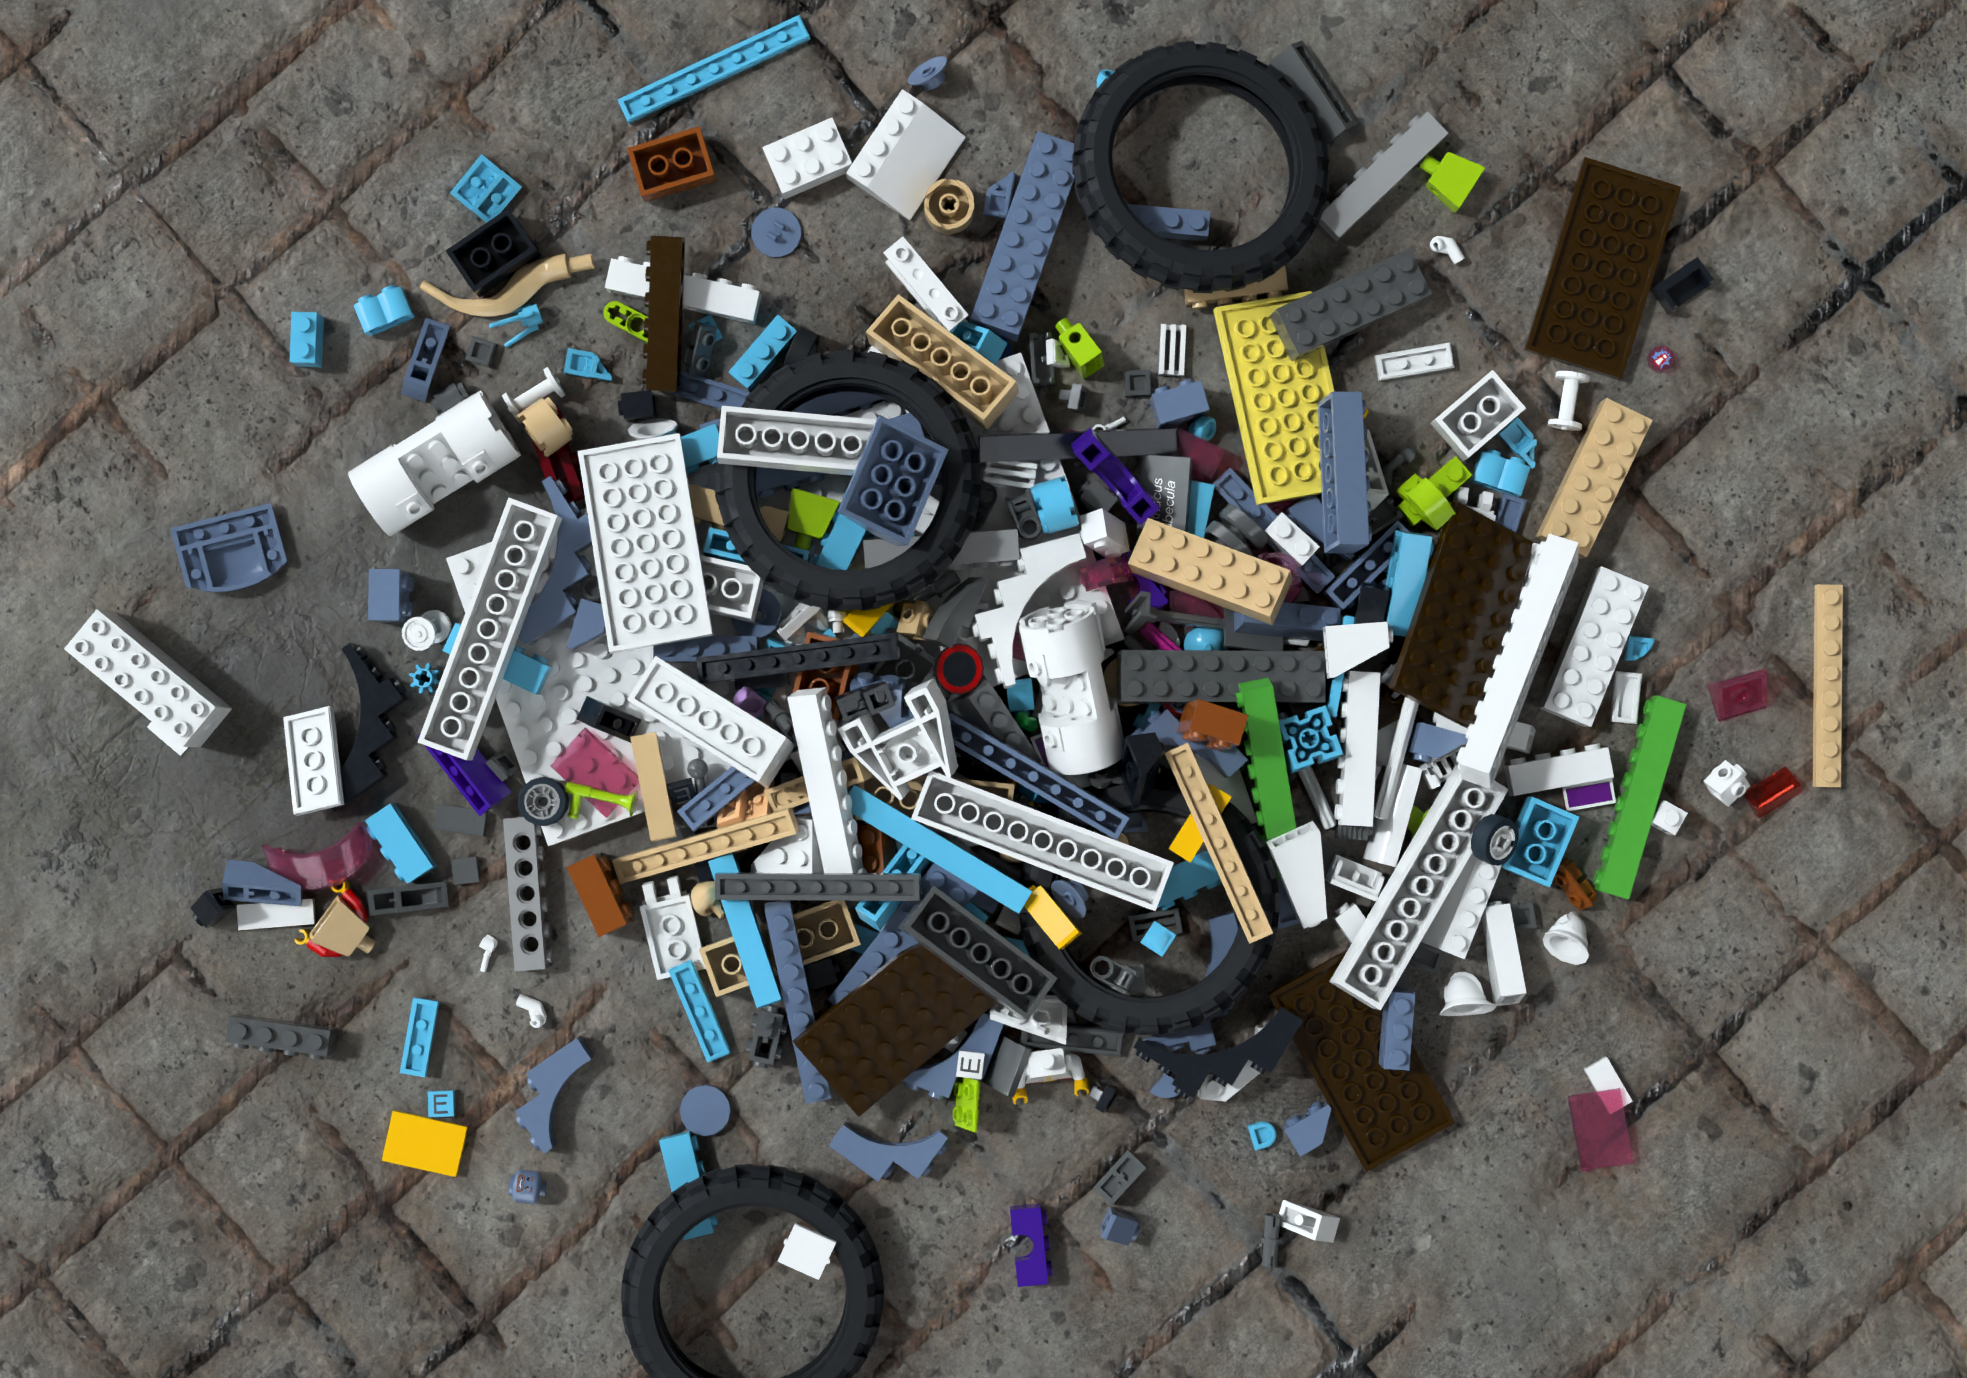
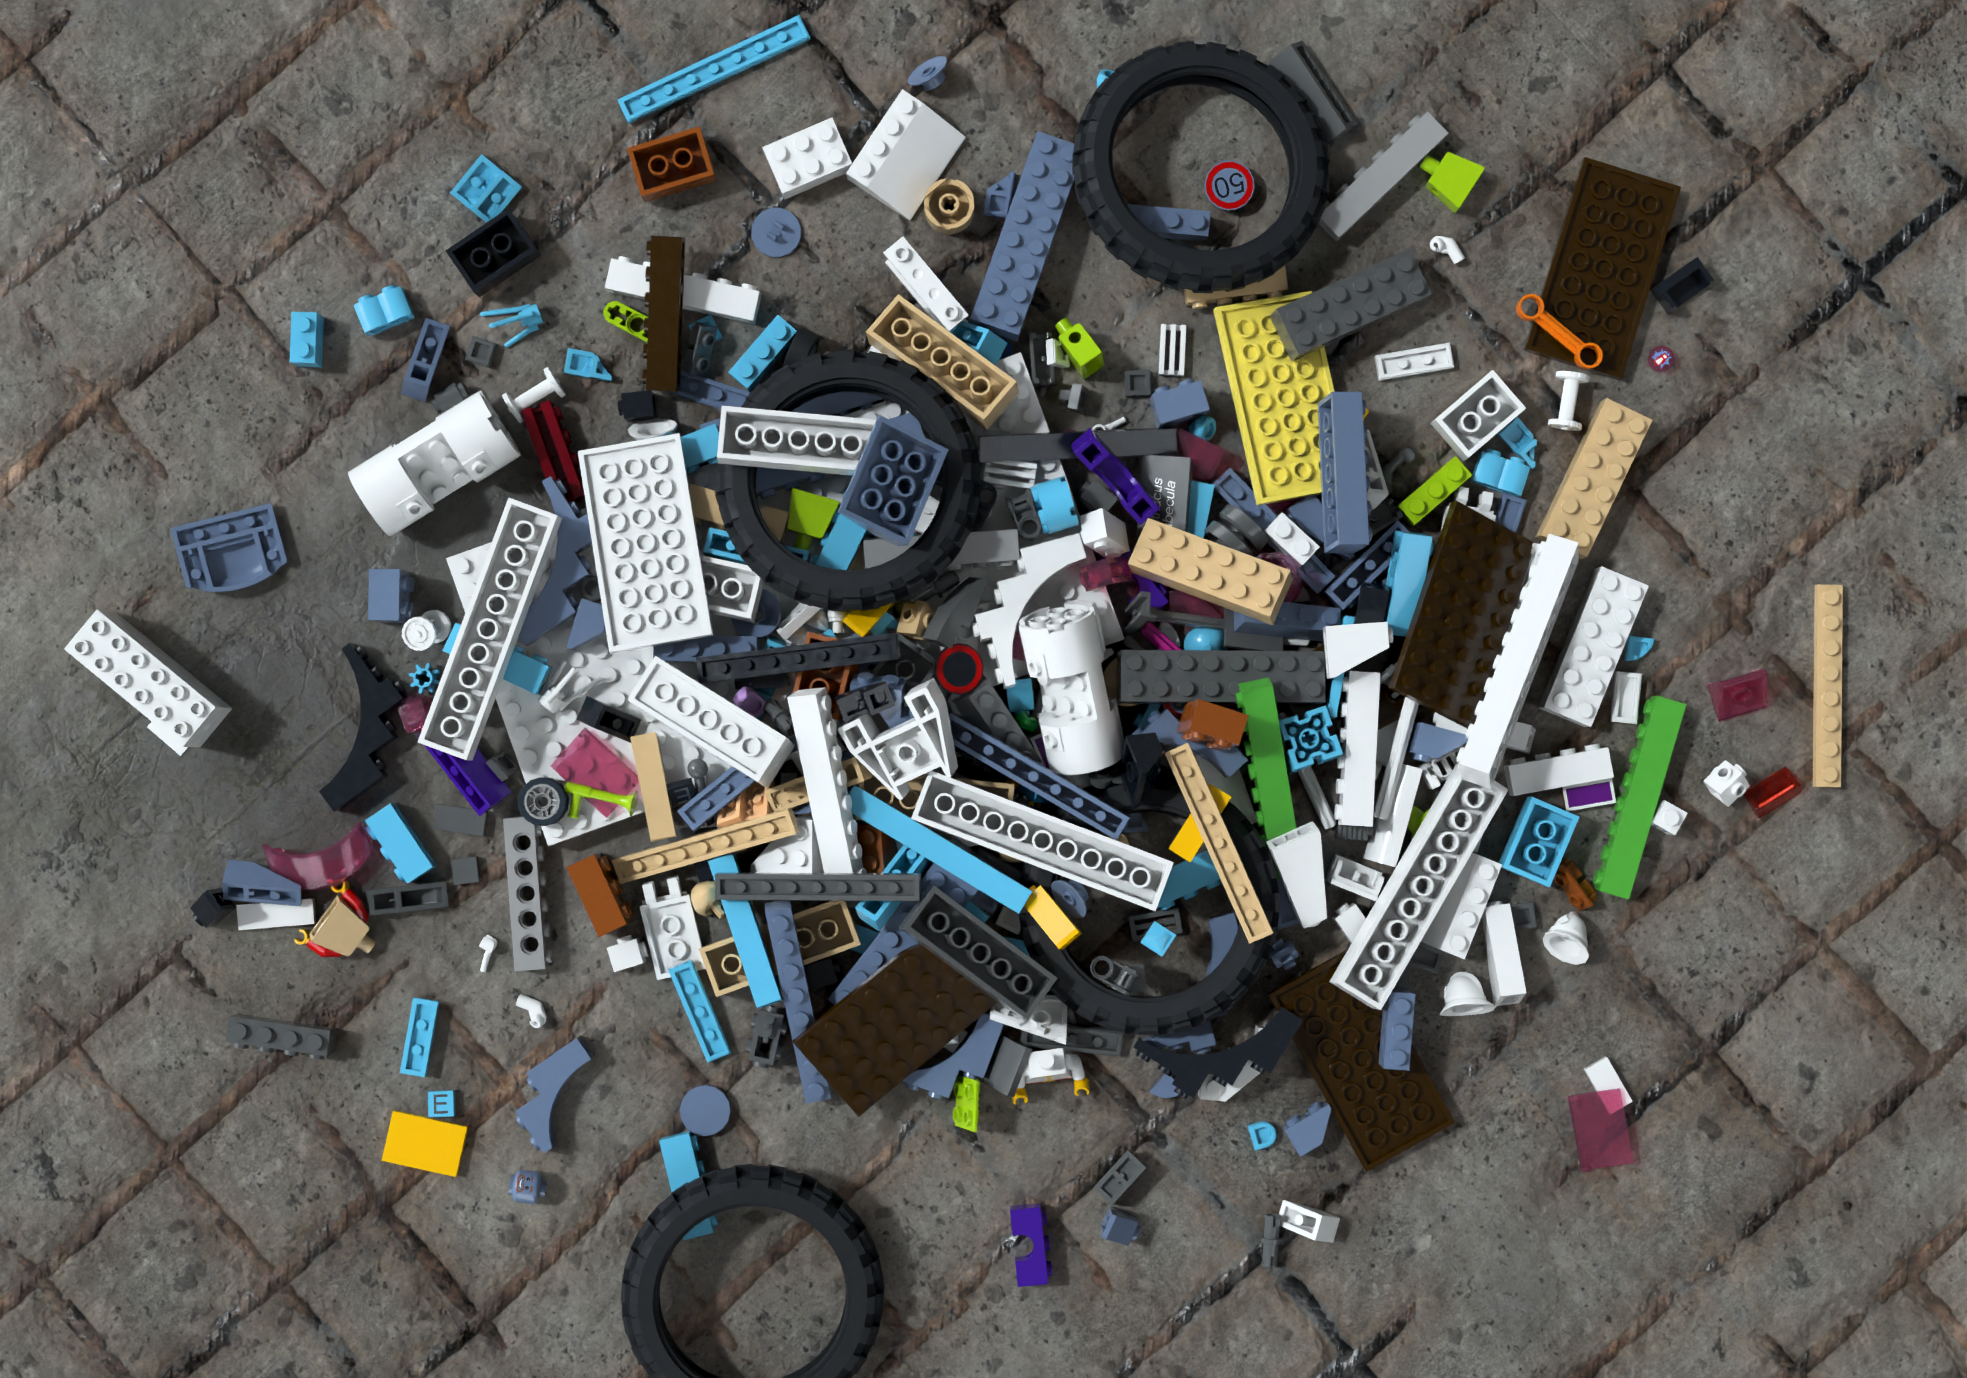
white tile [283,706,344,816] -> none
tan animal [420,254,595,317] -> none
tan brick [516,397,573,457] -> none
white piece [778,1223,836,1280] -> none
sand blue arch [829,1122,949,1182] -> none
white tile [956,1050,985,1079] -> none
black tile [1088,1085,1119,1113] -> none
lime brick [1396,474,1456,531] -> none
black wheel [1471,814,1519,866] -> none
none -> clear pink slope [398,694,431,735]
none -> white plant [538,660,603,713]
none -> white brick [607,935,648,972]
none -> piece [1204,160,1255,211]
none -> sand blue gear [1269,938,1299,970]
none -> orange piece [1516,294,1603,370]

